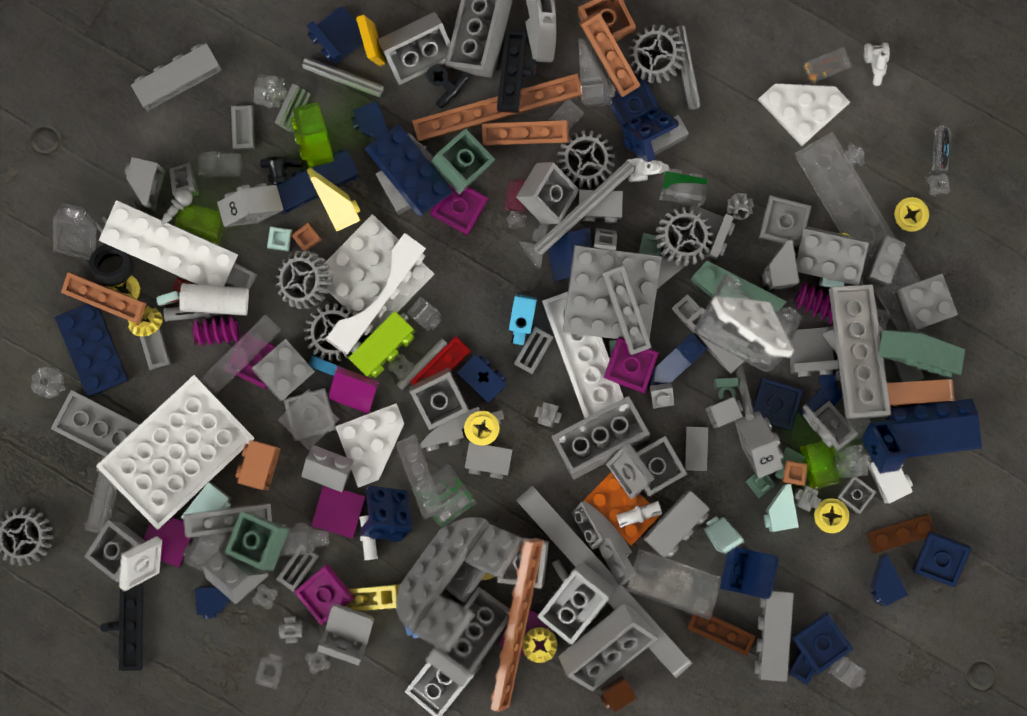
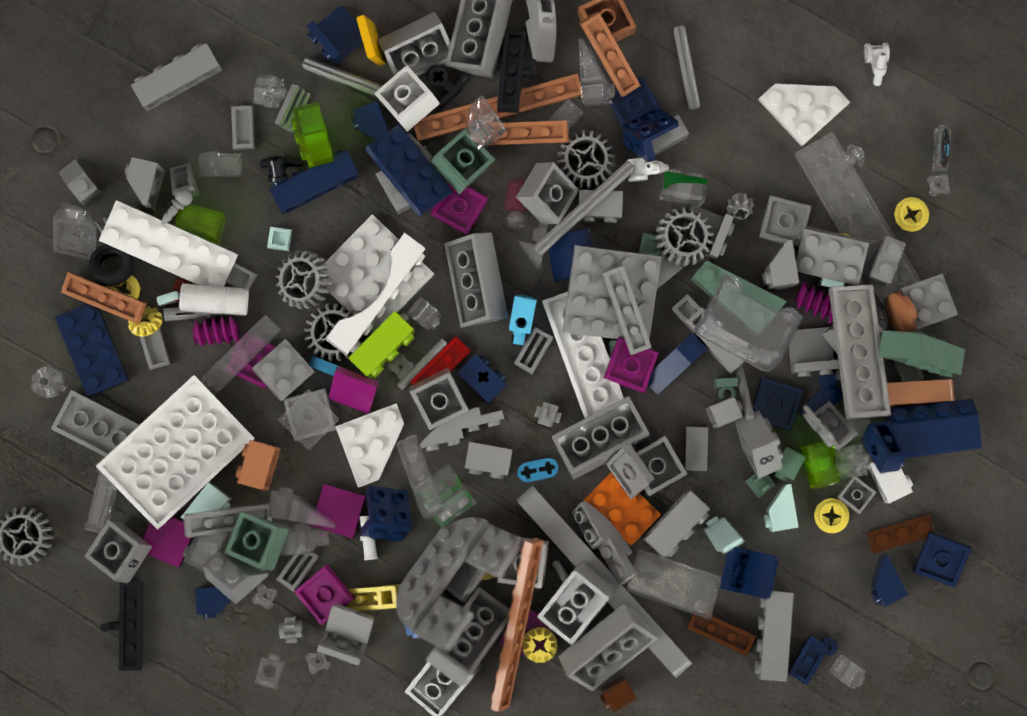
white tile [119,536,162,591] -> none
light grey brick [217,183,284,227] -> none
nougat tile [291,223,322,251] -> none
light grey brick [301,445,354,492] -> none
light yellow slope [307,168,360,231] -> none
light yellow gear [464,410,499,445] -> none
light grey slope [594,228,617,250] -> none
white pin [616,501,662,528] -> none
light grey gear [628,25,686,83] -> none
light grey plate [650,383,674,409] -> none
white plate [711,296,794,357] -> none
nougat tile [782,460,808,486] -> none
dark blue tile [791,612,854,674] -> none
light grey gear [793,485,821,512] -> none
clear tile [803,47,852,84] -> none
none -> light grey slope [59,159,103,206]
none -> clear slope [267,487,337,528]
none -> white brick [374,65,440,132]
none -> light grey slope [444,233,508,328]
none -> clear slope [467,95,507,149]
none -> dark azure beam [518,458,558,482]
none -> nougat tile [885,291,917,333]

